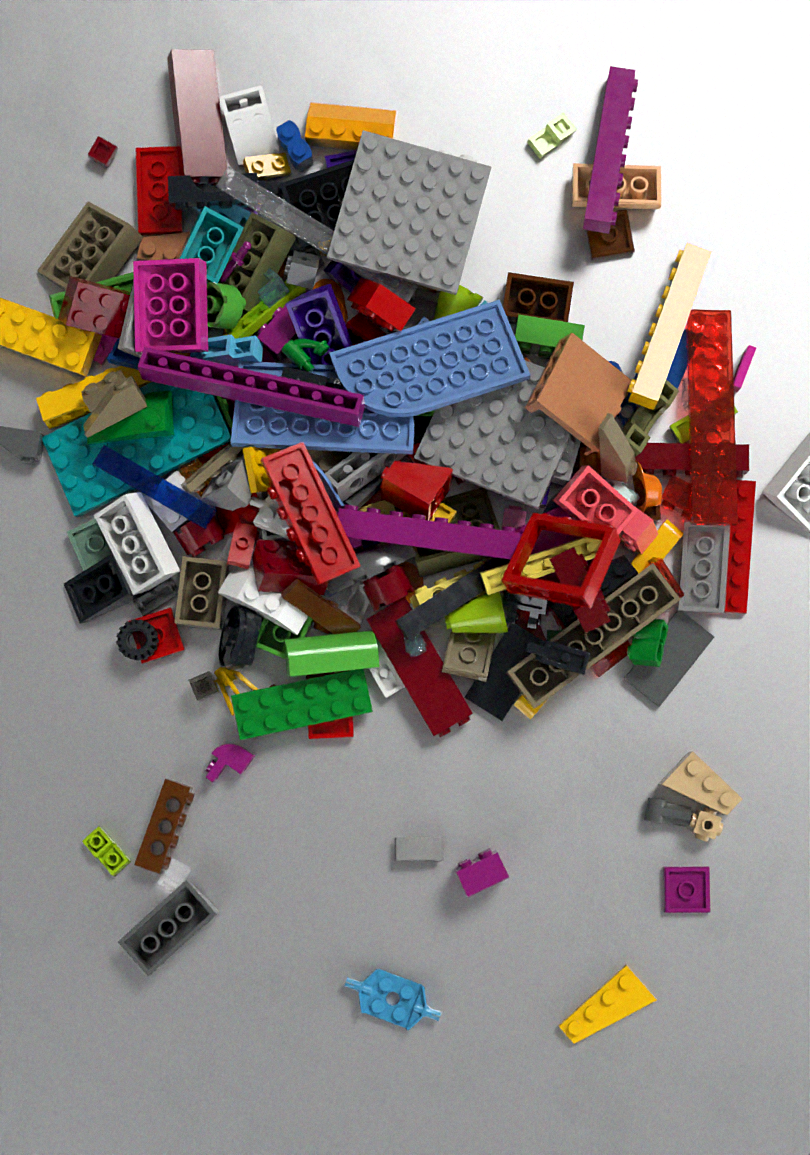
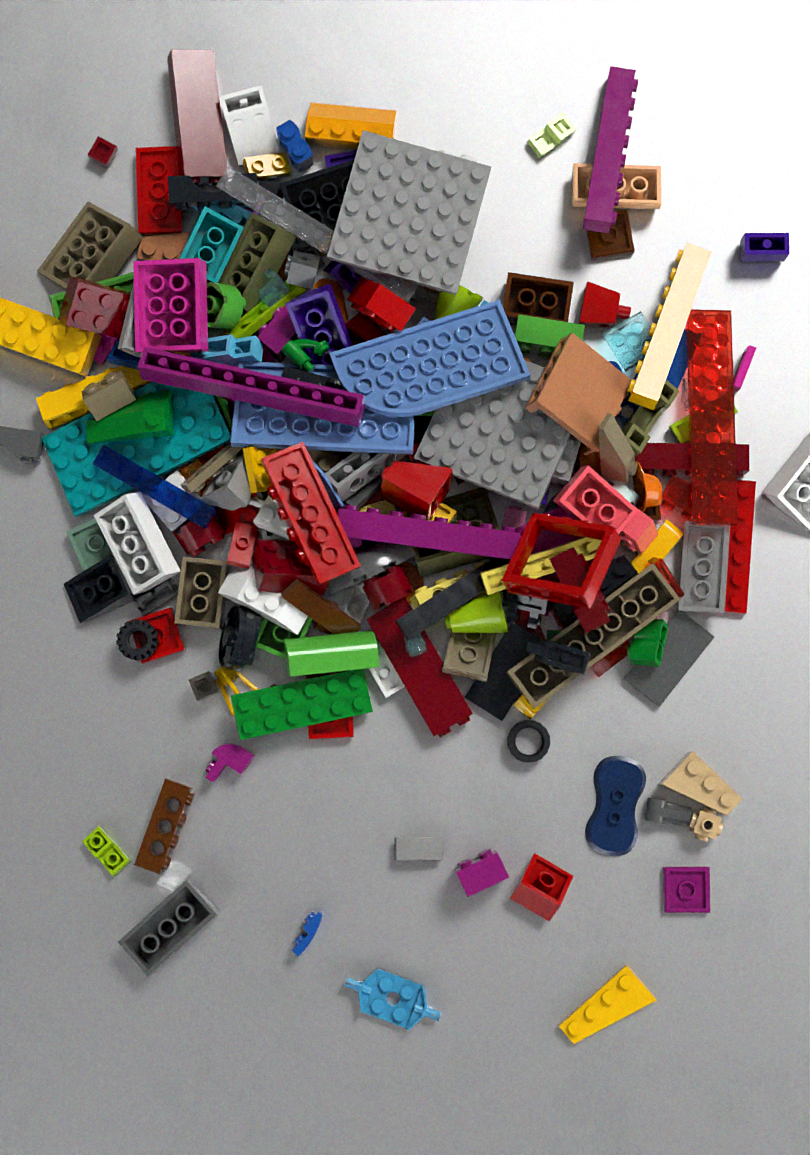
dark tan slope [83,376,147,438] -> none
magenta piece [219,241,251,283] -> none
none -> blue slope [292,910,323,956]
none -> black tyre [507,720,550,762]
none -> red slope [510,853,573,921]
none -> red torso [578,282,631,328]
none -> dark blue plate [585,756,646,856]
none -> clear light blue plate [603,311,652,372]
none -> dark purple brick [740,233,790,262]

